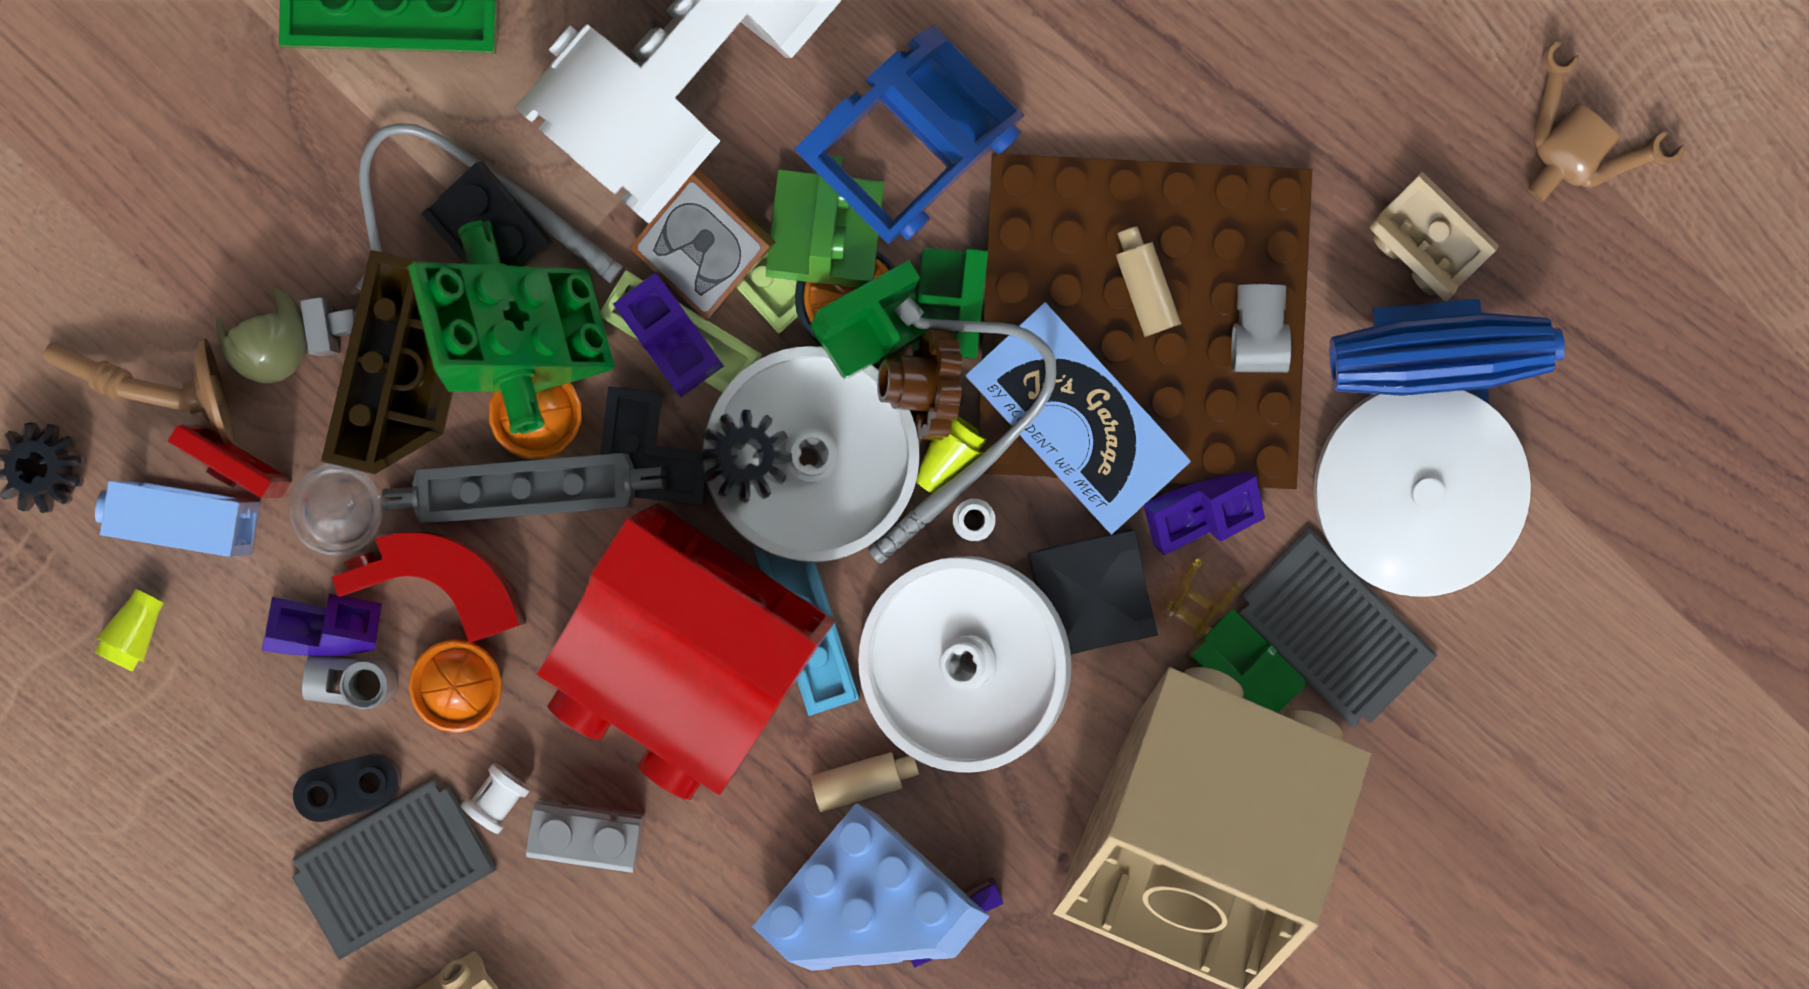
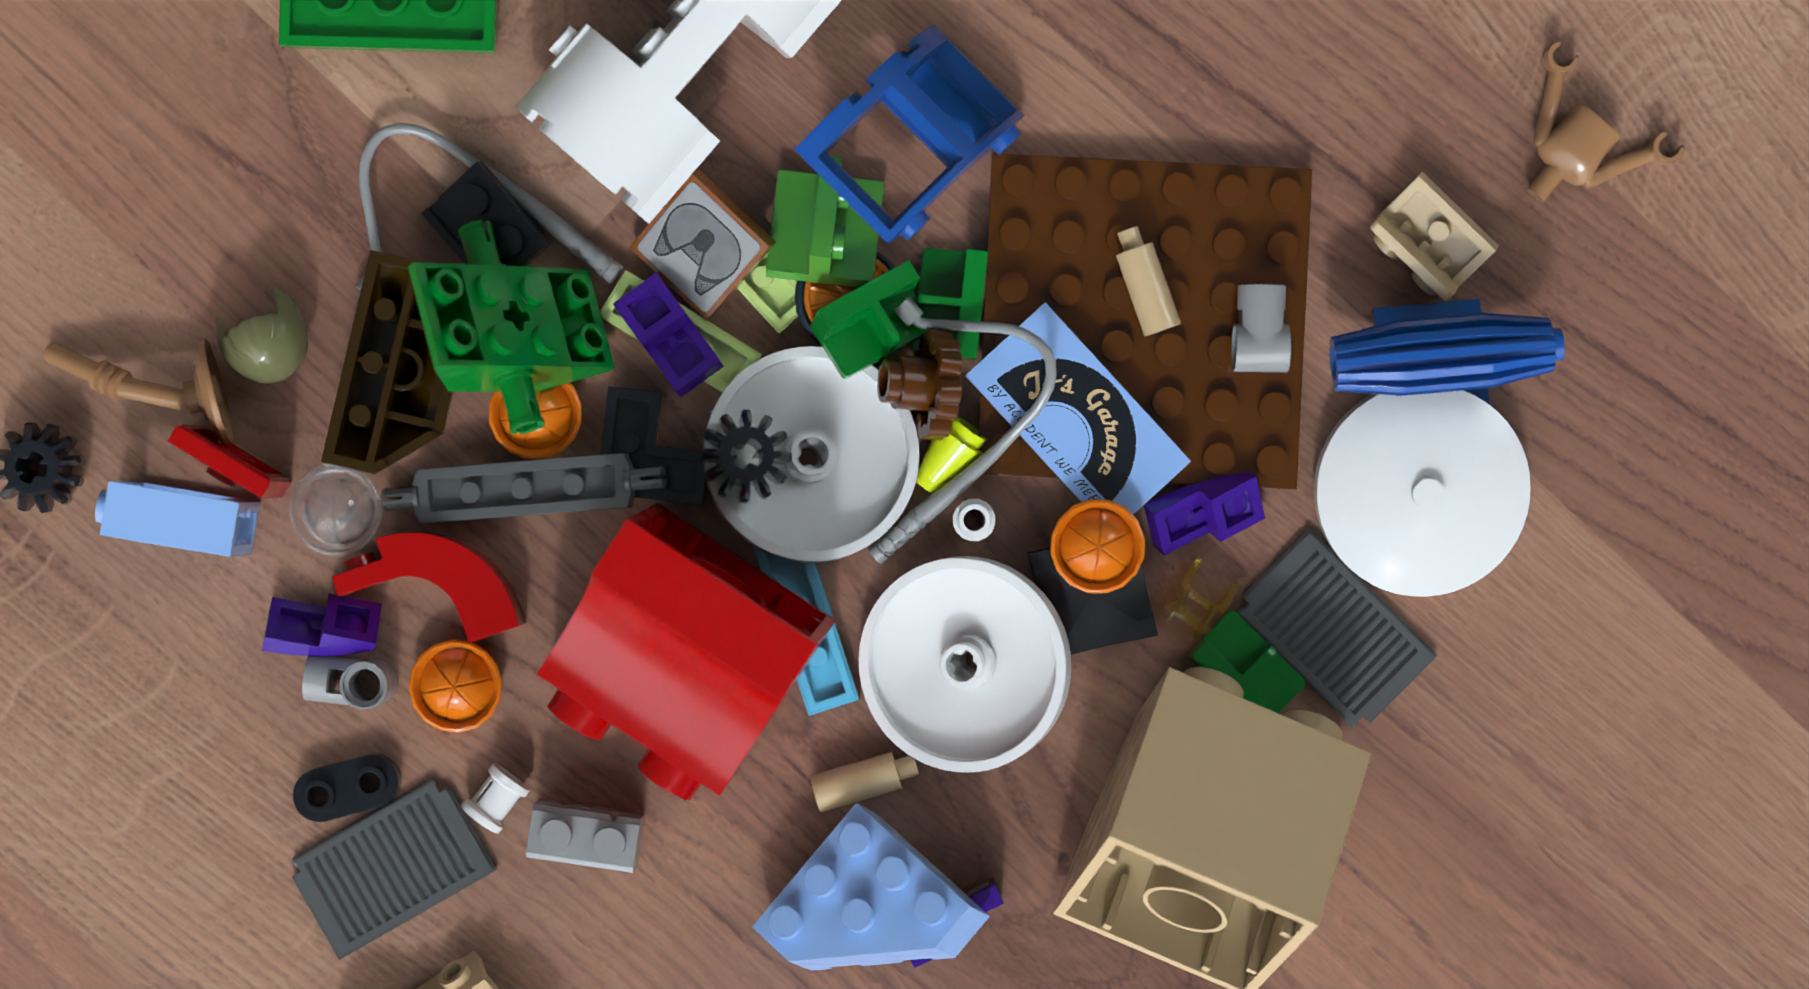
neon yellow cone [94,589,164,672] -> none
light grey tile [300,297,356,357] -> none
none -> orange hat [1051,499,1145,594]

